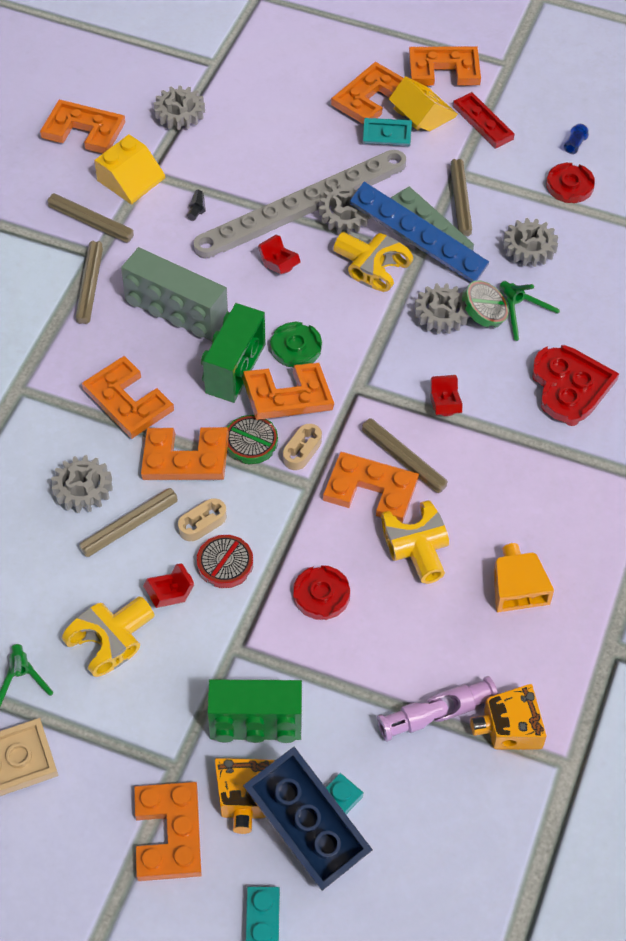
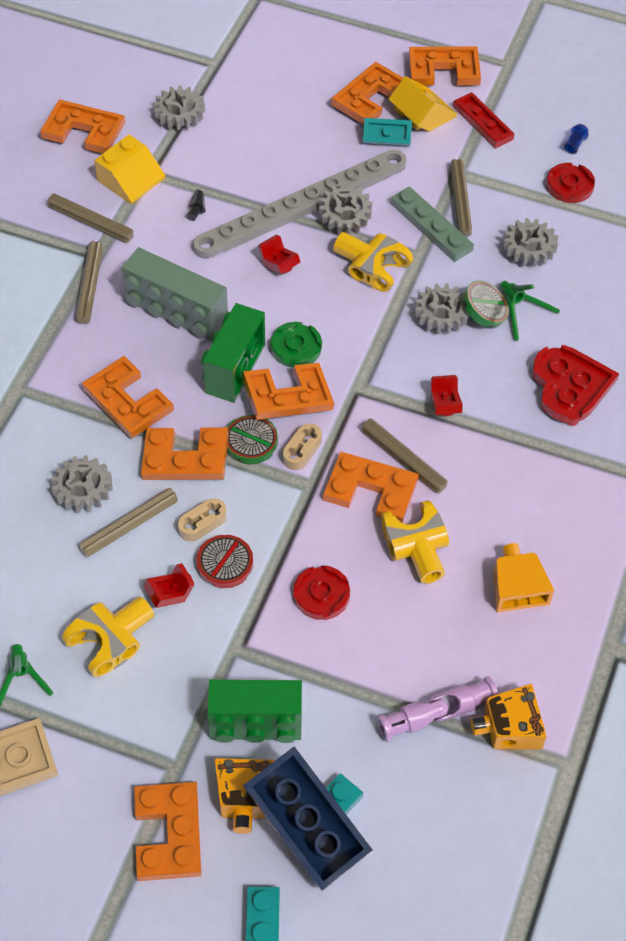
blue plate [350,181,489,283] -> none

